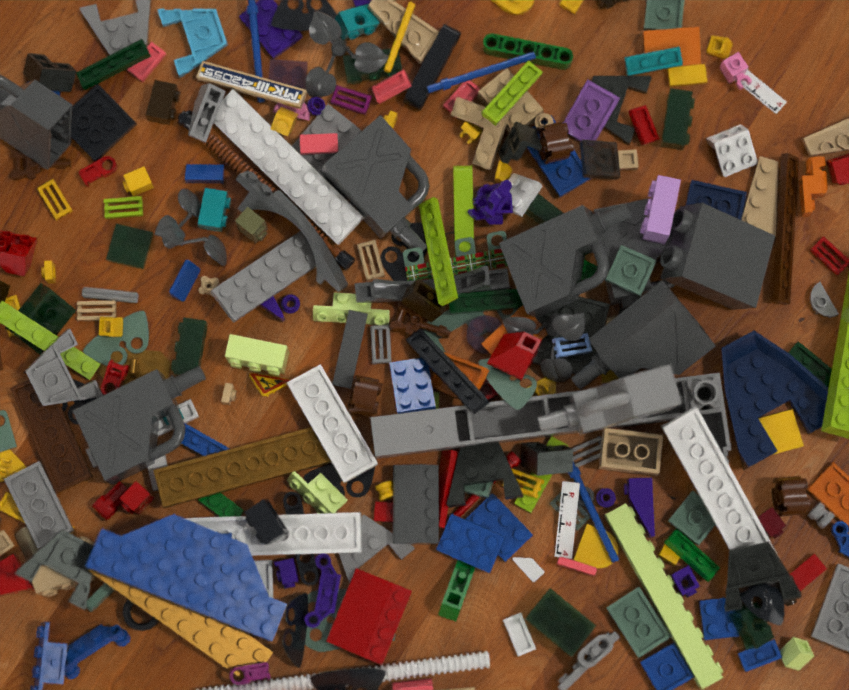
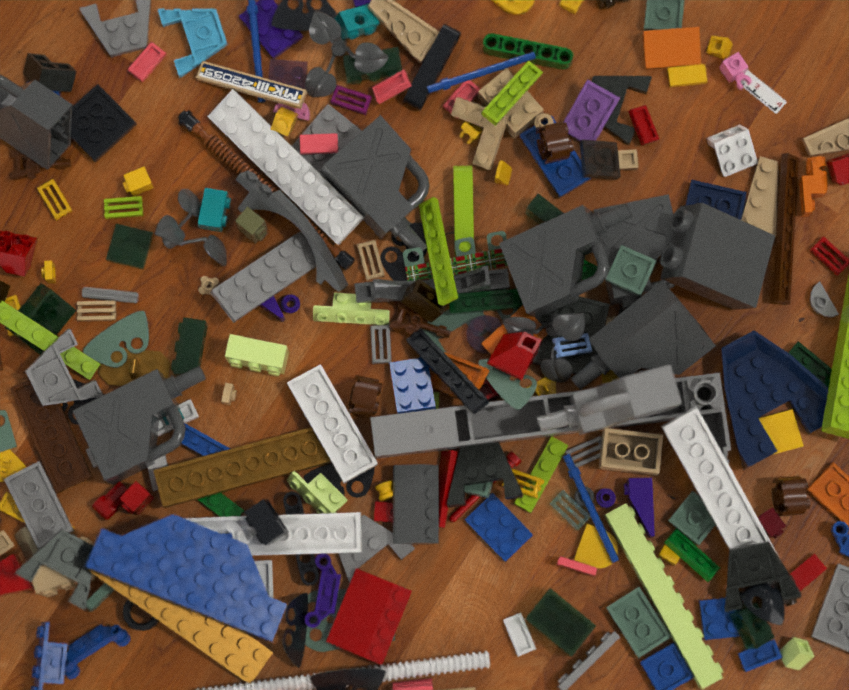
dark green plate [76,39,151,90] -> none
red piece [79,156,117,187] -> none
yellow slope [99,316,123,337] -> none
red piece [101,359,129,395] -> none
dark brown brick [146,80,181,125] -> none
blue slope [169,259,201,302] -> none
blue slope [185,164,224,184] -> none
light grey slope [188,83,226,143] -> none
magenta piece [229,661,270,685] -> none
piece [249,373,291,397] -> none
dark purple brick [274,558,299,589] -> none
dark purple plate [307,97,325,116] -> none
dark grey tile [332,309,368,389] -> none
yellow bar [384,2,415,73] -> none
yellow plate [384,110,398,128] -> none
blue plate [436,514,505,573] -> none
green slope [438,560,475,622] -> none
dark purple piece [468,180,513,225] -> none
pearl dark grey panel [498,122,542,164] -> none
white plate [509,173,543,217] -> none
white sticker [512,557,544,582] -> none
pearl dark grey panel [521,442,573,476] -> none
white sticker [555,481,580,559] -> none
light grey plate [577,634,613,668] -> none
teal tile [624,46,683,76] -> none
lavender brick [640,175,681,245] -> none
clear green brick [661,88,695,150] -> none
dark purple brick [670,566,700,598] -> none
light grey wheel [807,502,835,529] -> none

